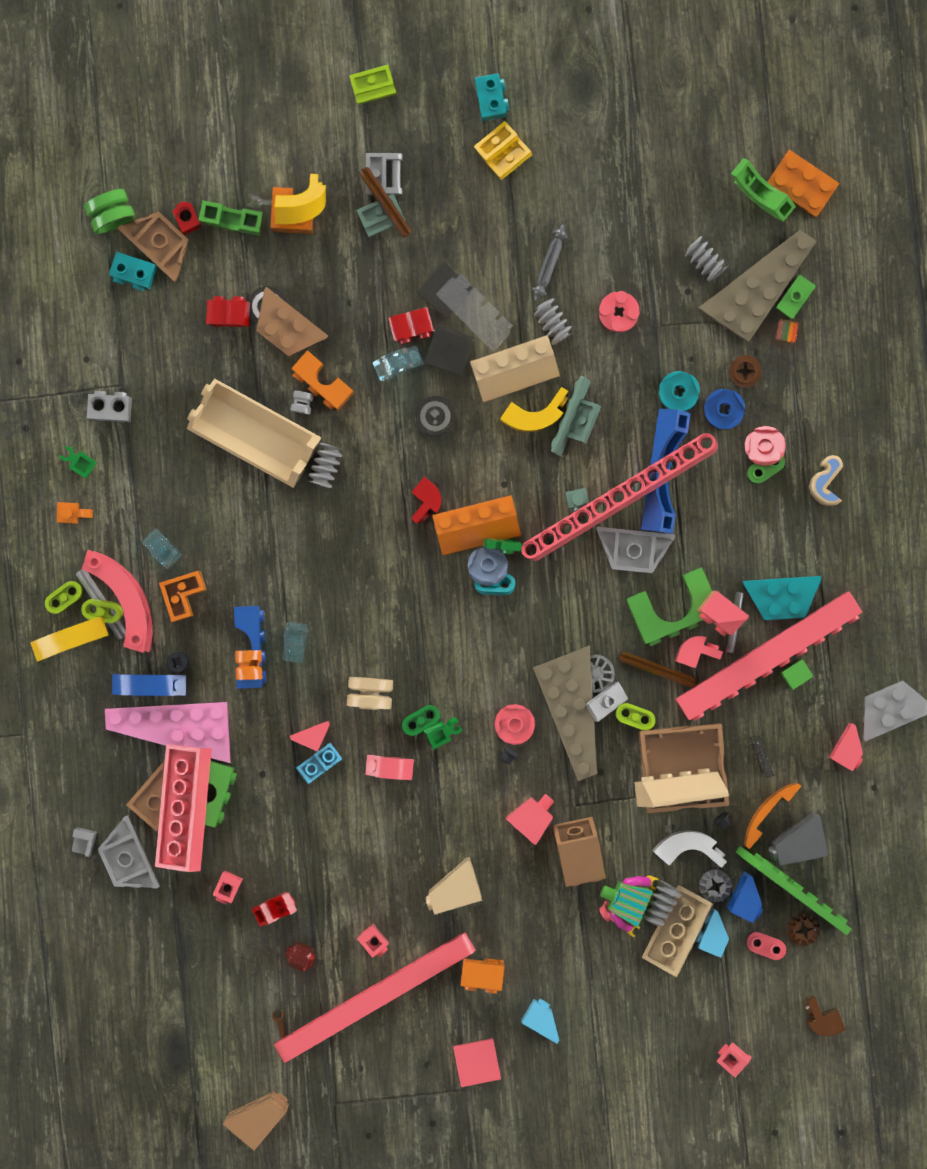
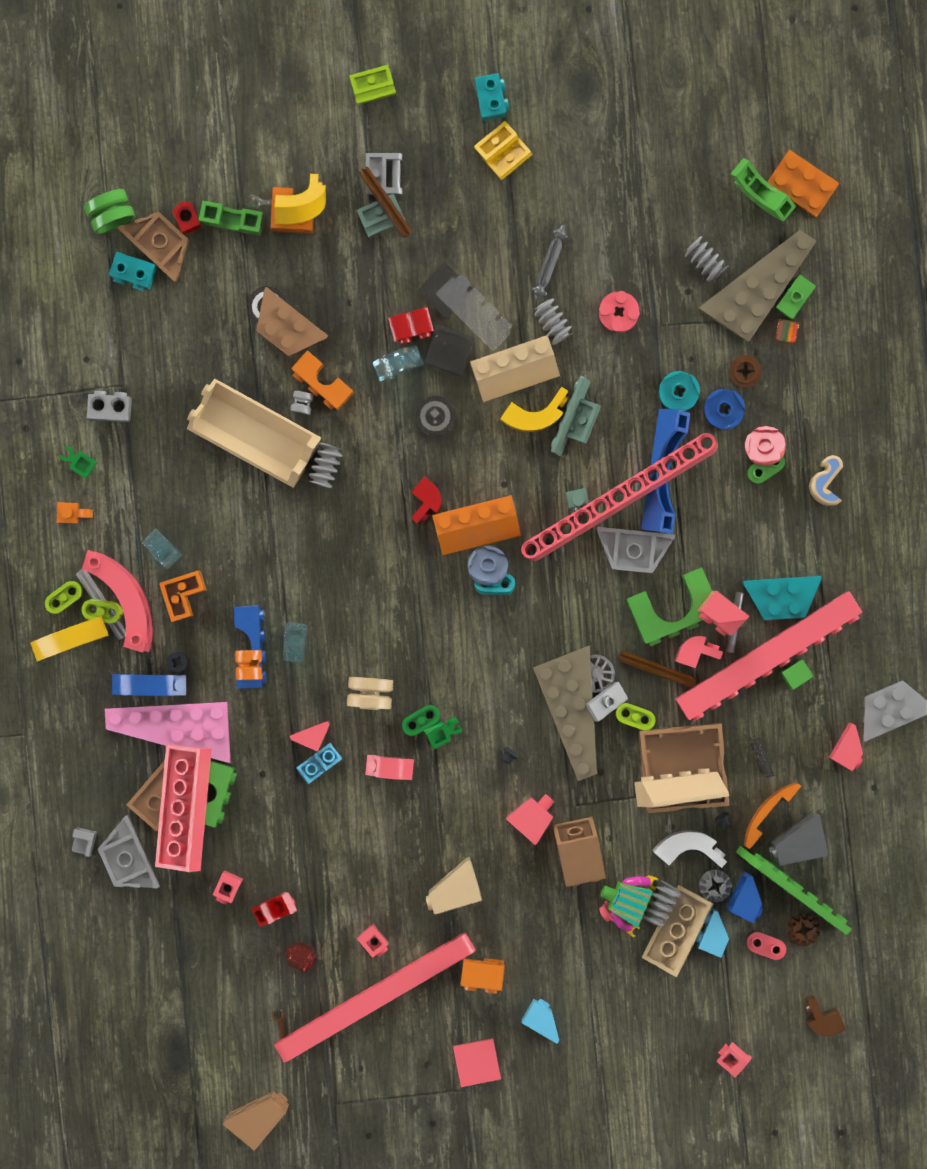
red brick [206,296,250,327] -> none
green plate [483,538,522,554] -> none
coral tile [495,704,535,745] -> none

